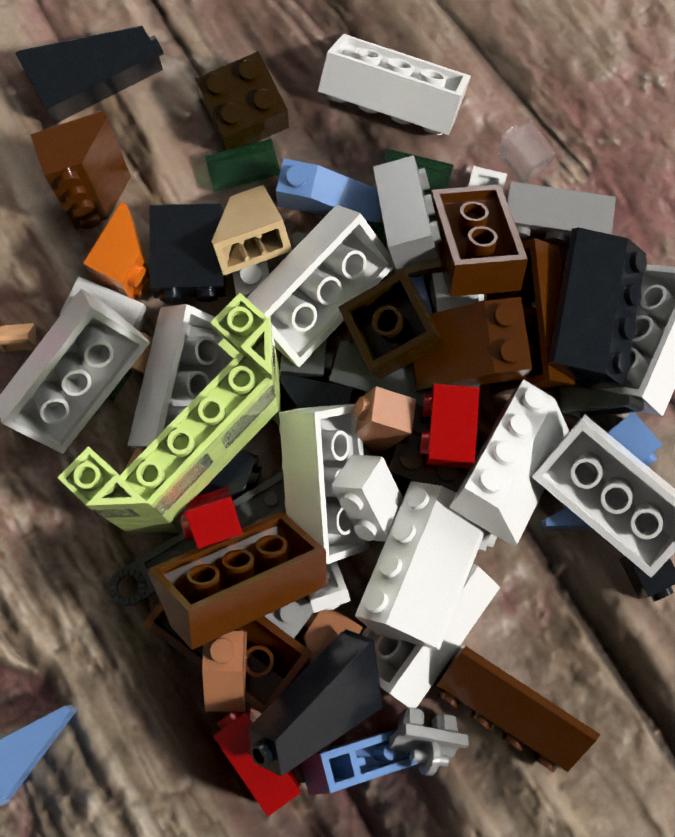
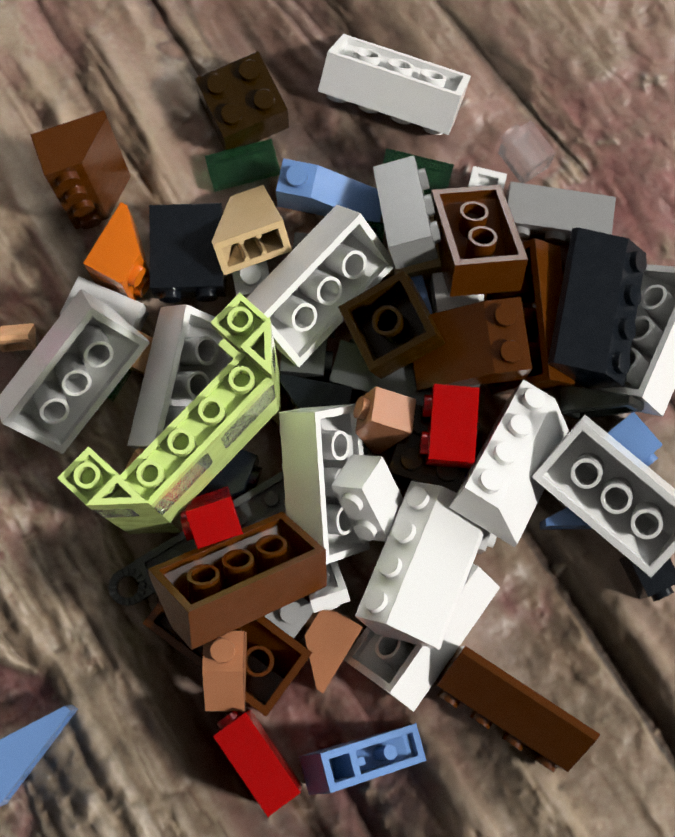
black slope [15,26,164,125] -> none
black slope [248,629,383,776] -> none
light grey hips [389,707,469,776] -> none

